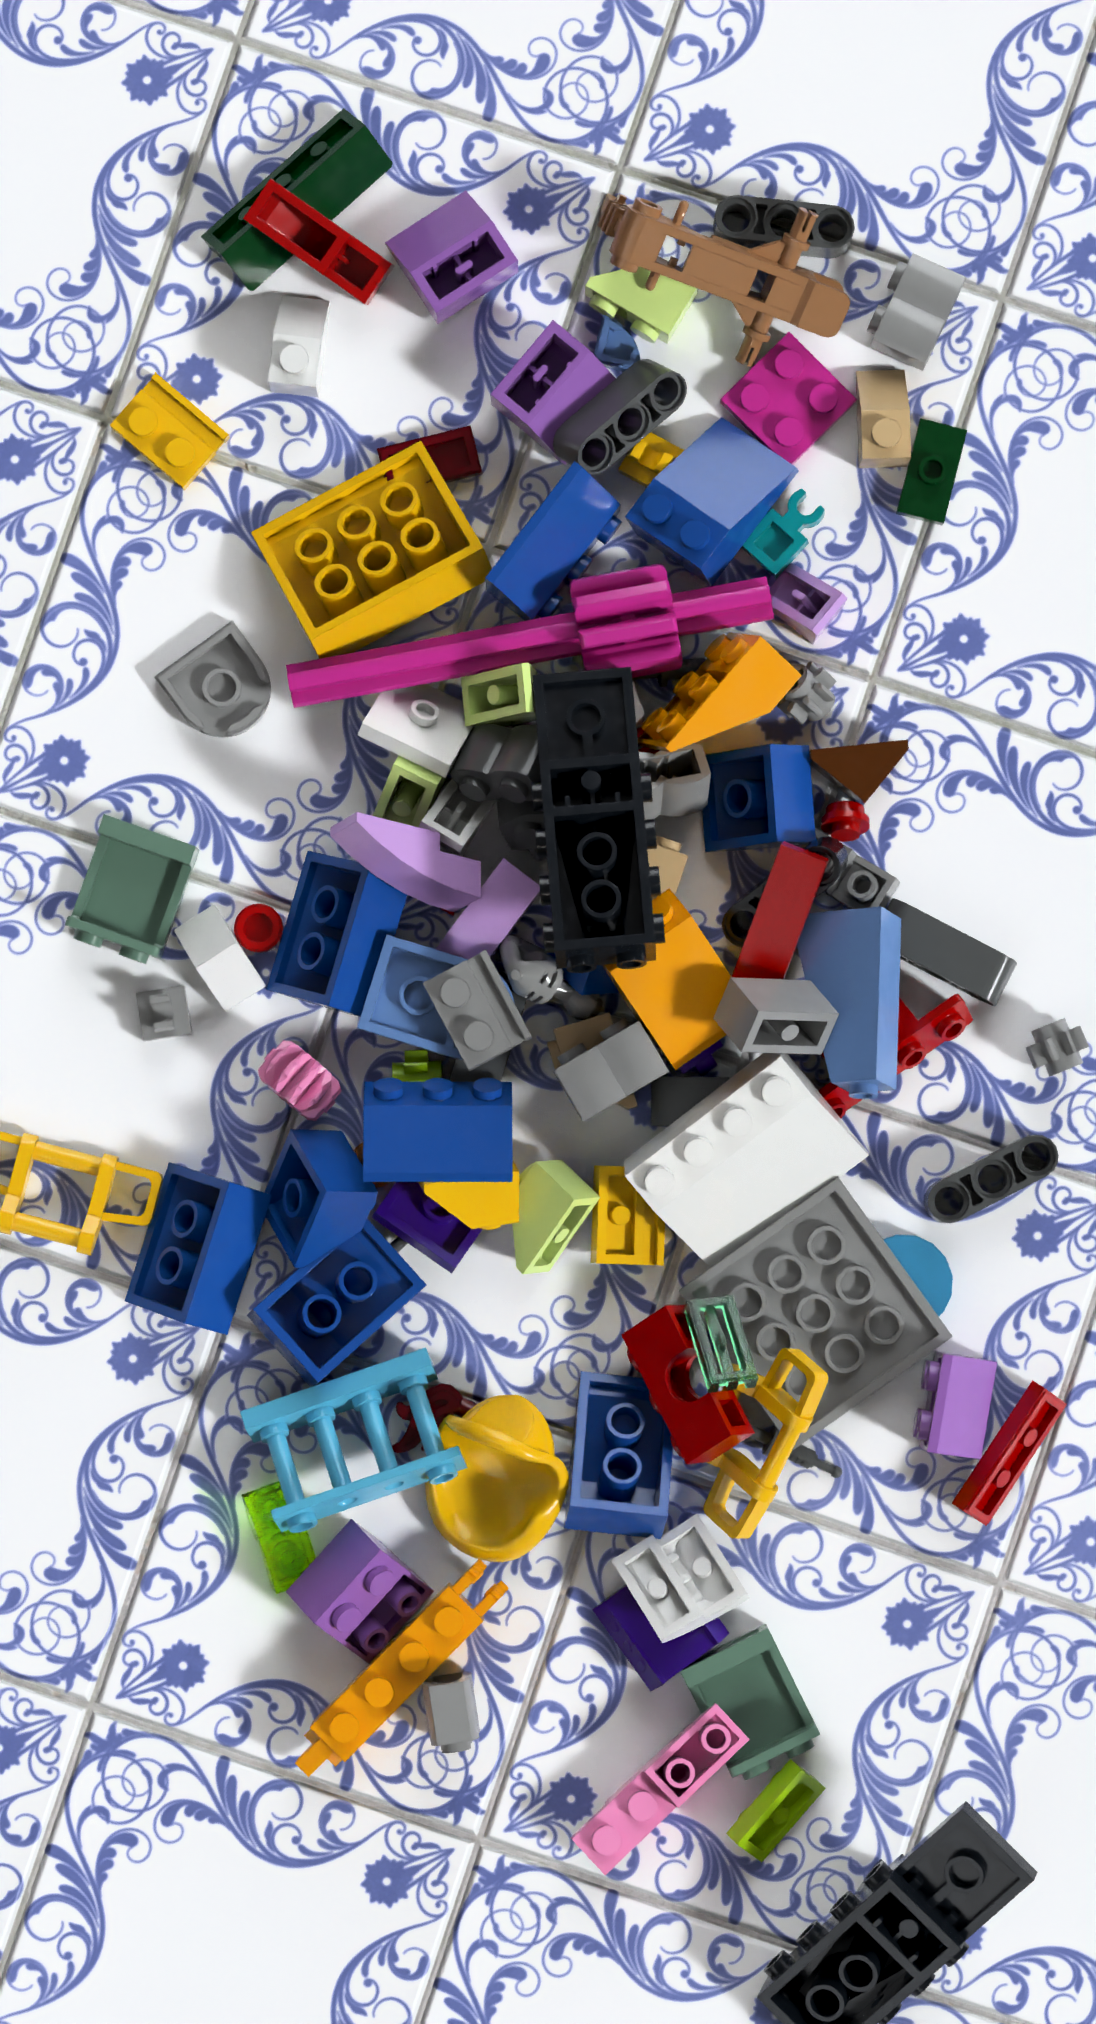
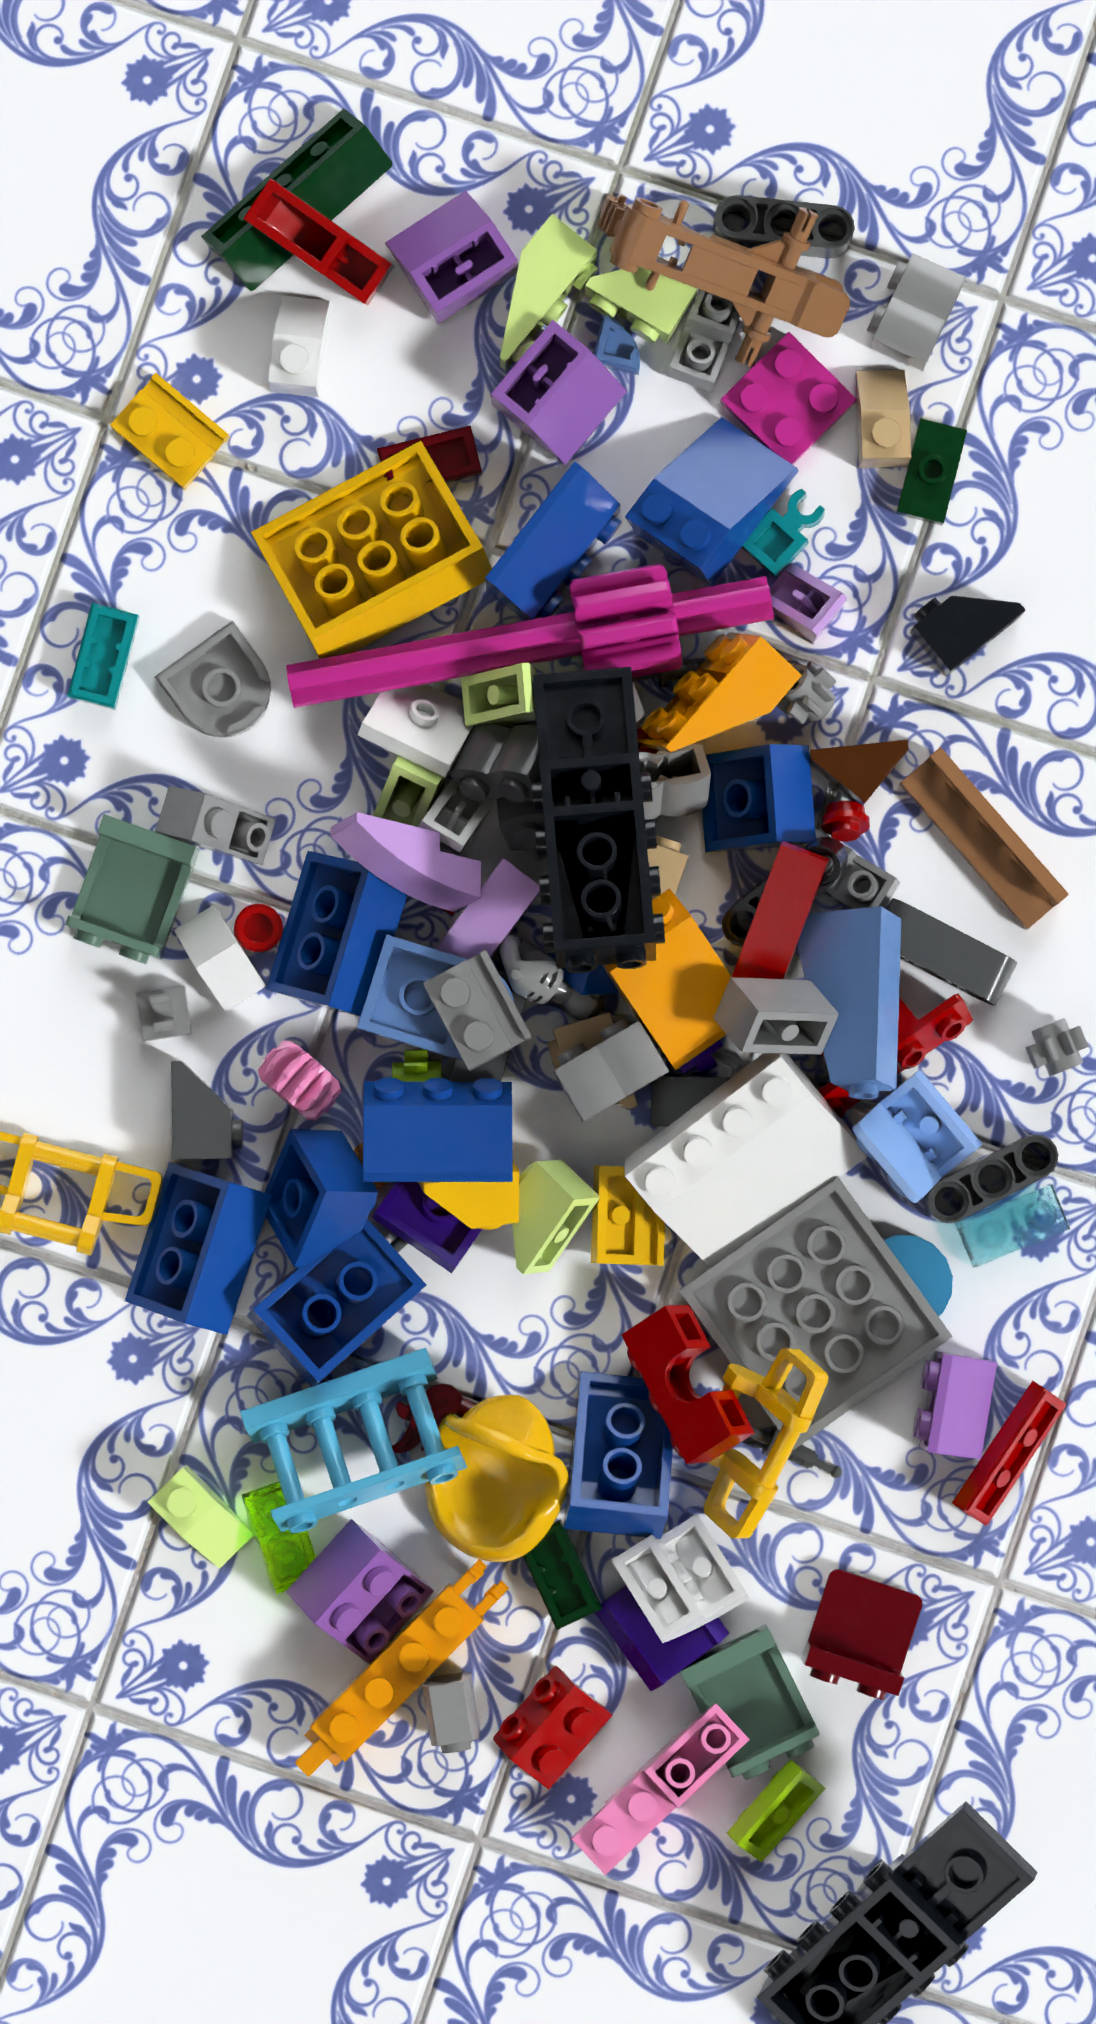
dark grey beam [553,359,687,475] -> none
yellow tile [618,432,684,488] -> none
clear green tile [683,1295,758,1393] -> none
none -> teal plate [67,603,140,710]
none -> yellowish green slope [148,1464,255,1569]
none -> light grey slope [155,786,276,865]
none -> dark grey slope [171,1061,243,1160]
none -> red bracket [493,1666,613,1790]
none -> yellowish green slope [500,214,599,371]
none -> dark green plate [523,1519,603,1630]
none -> light grey slope [667,289,740,393]
none -> dark red bracket [801,1569,923,1700]
none -> light blue bracket [853,1069,982,1203]
none -> medium nougat fence [899,747,1069,930]
none -> black slope [910,596,1026,677]
none -> clear light blue slope [955,1184,1070,1268]

